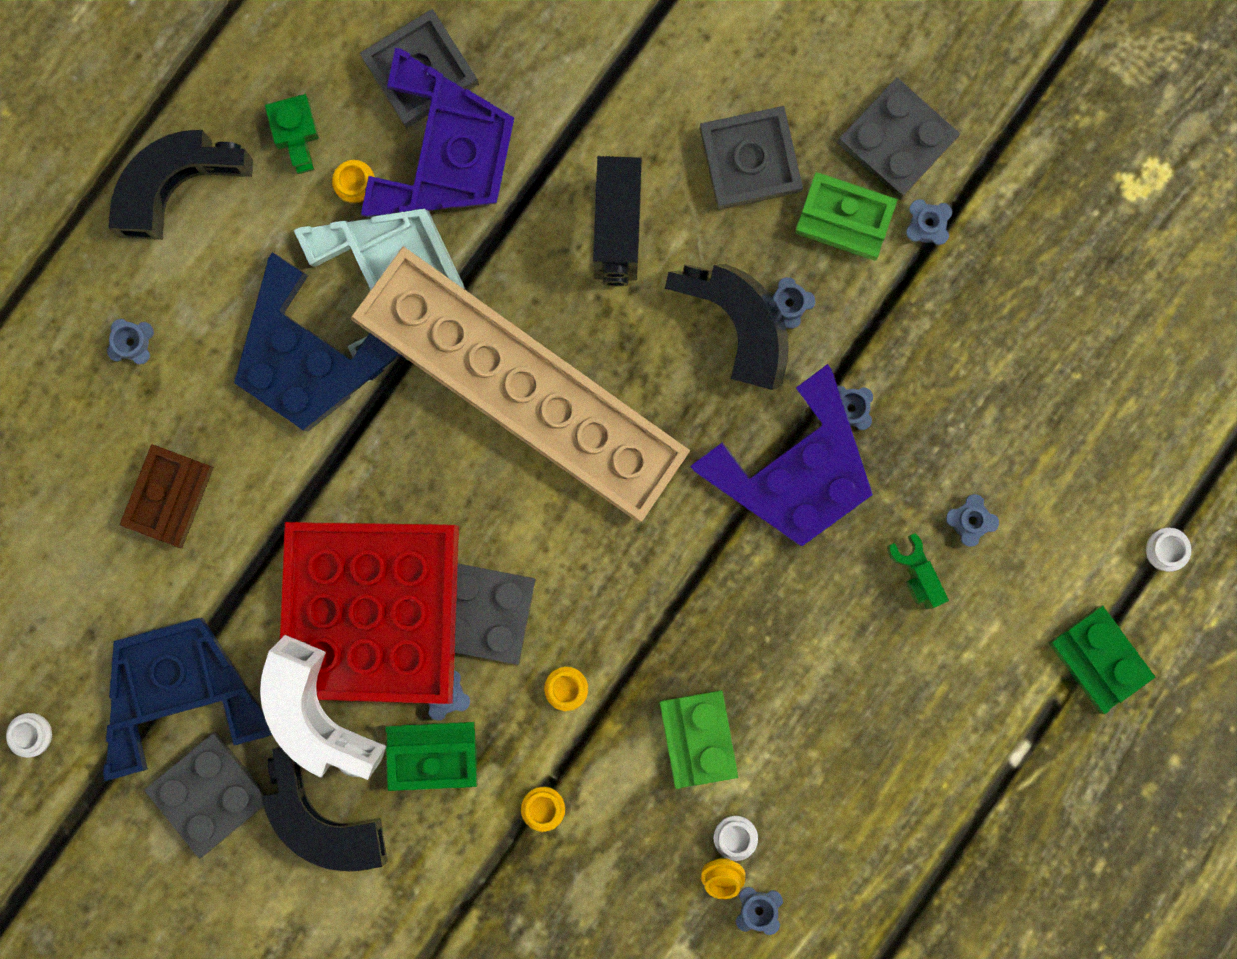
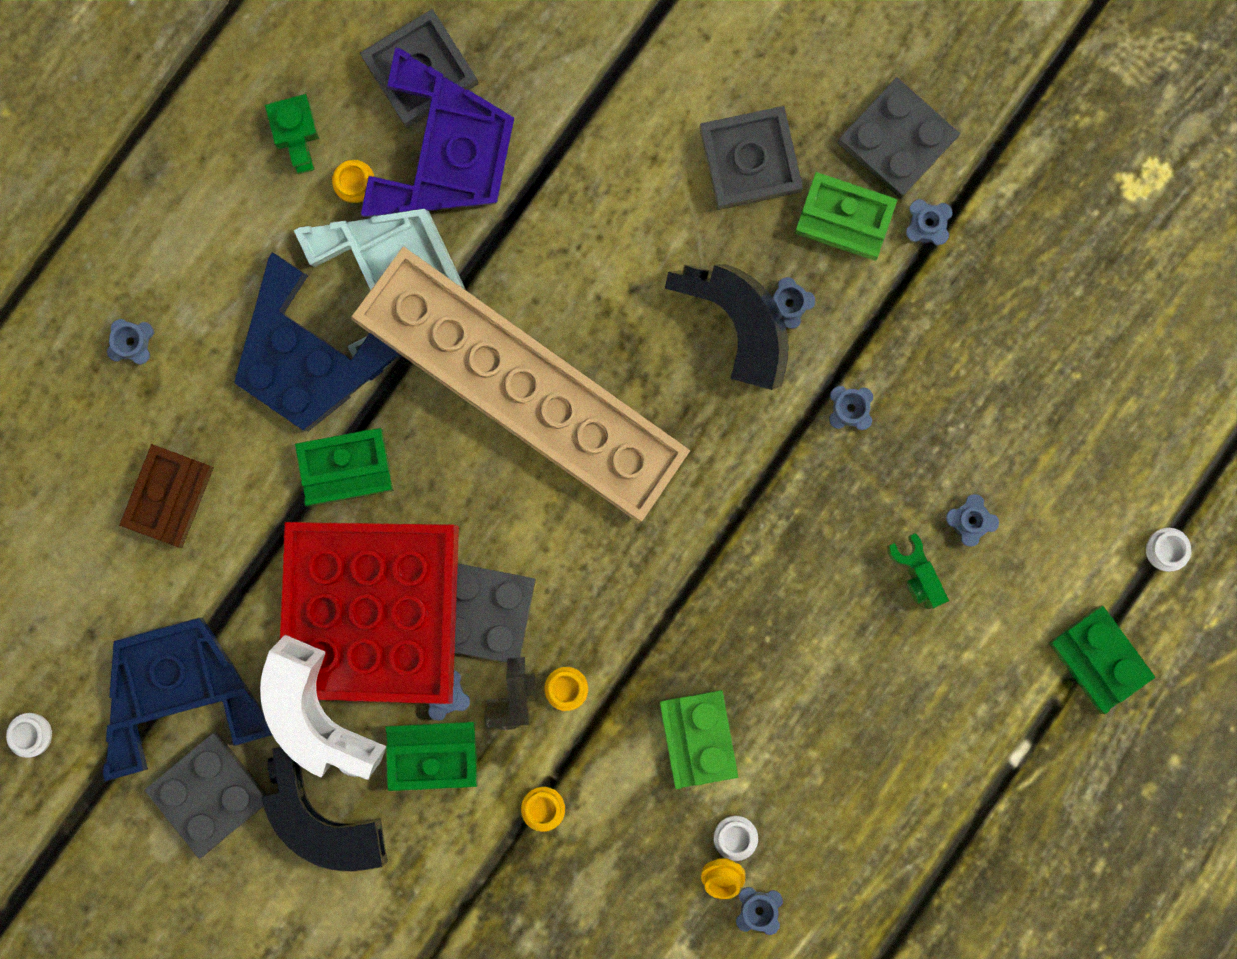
black arch [108,130,253,240] -> none
black window [593,156,642,287] -> none
dark purple wing [690,364,873,546] -> none
none -> green plate [295,428,394,507]
none -> clear smoke bracket [484,657,537,730]

